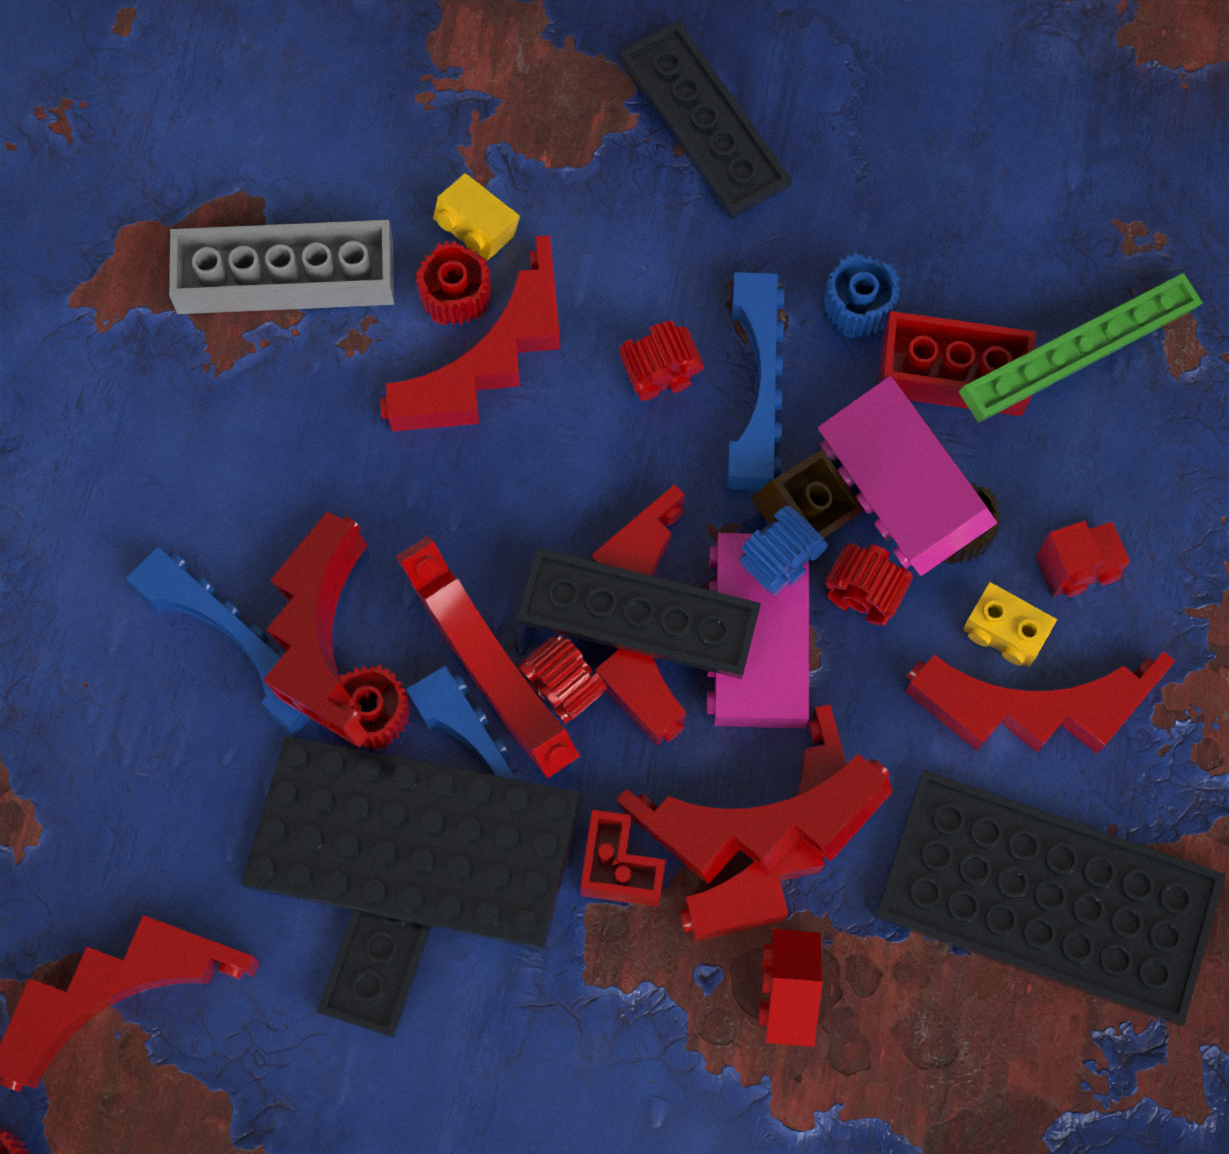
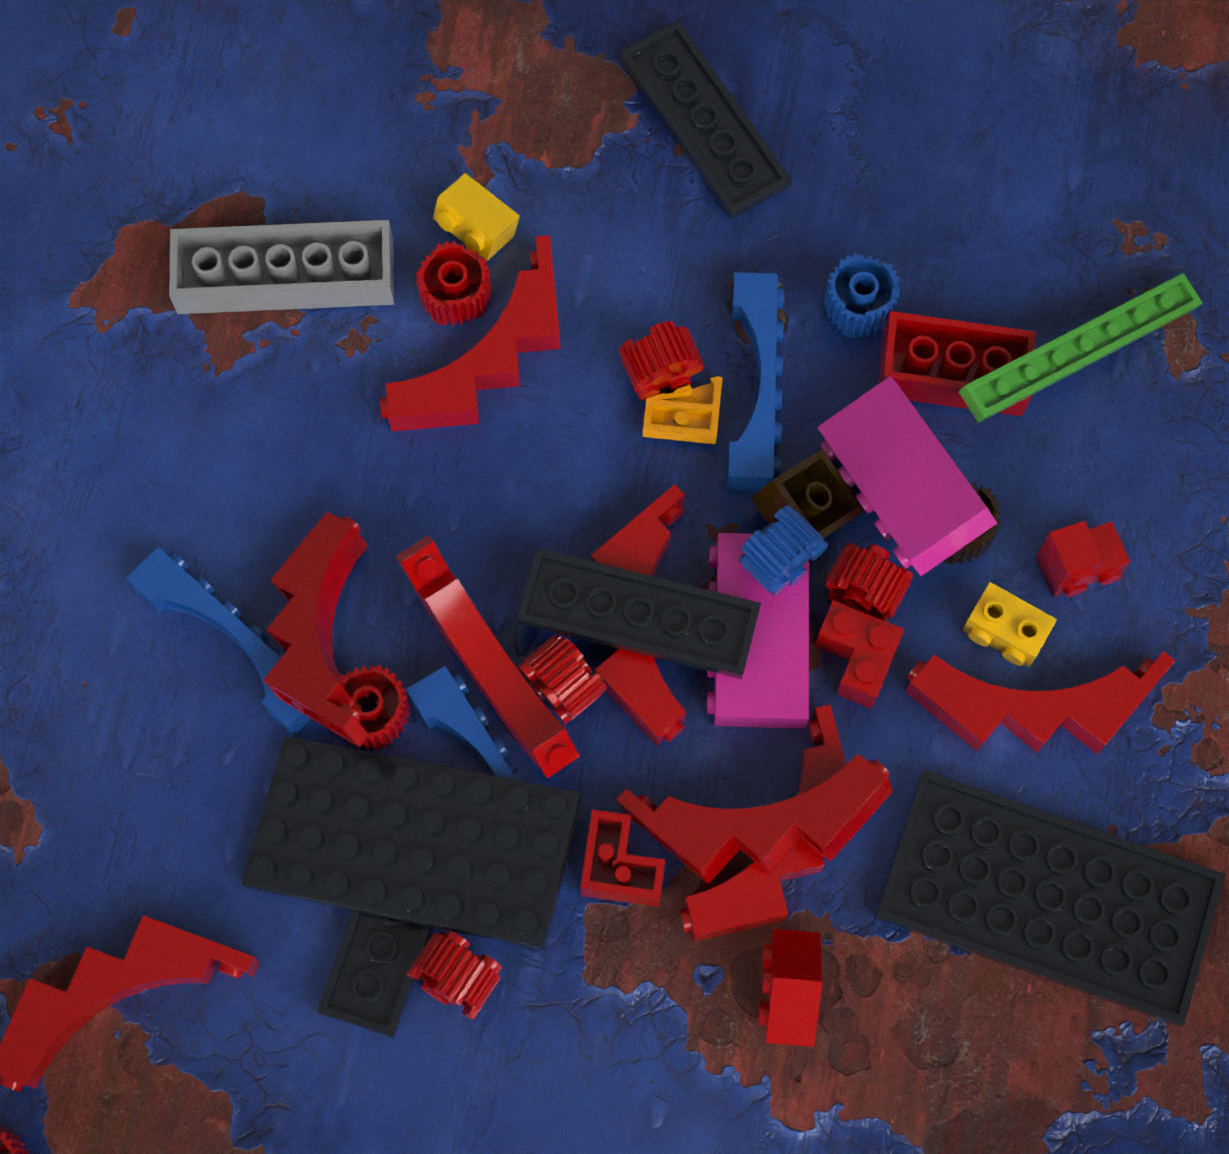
none -> red brick [406,931,502,1020]
none -> light orange wing [642,376,722,444]
none -> red brick [815,600,904,709]

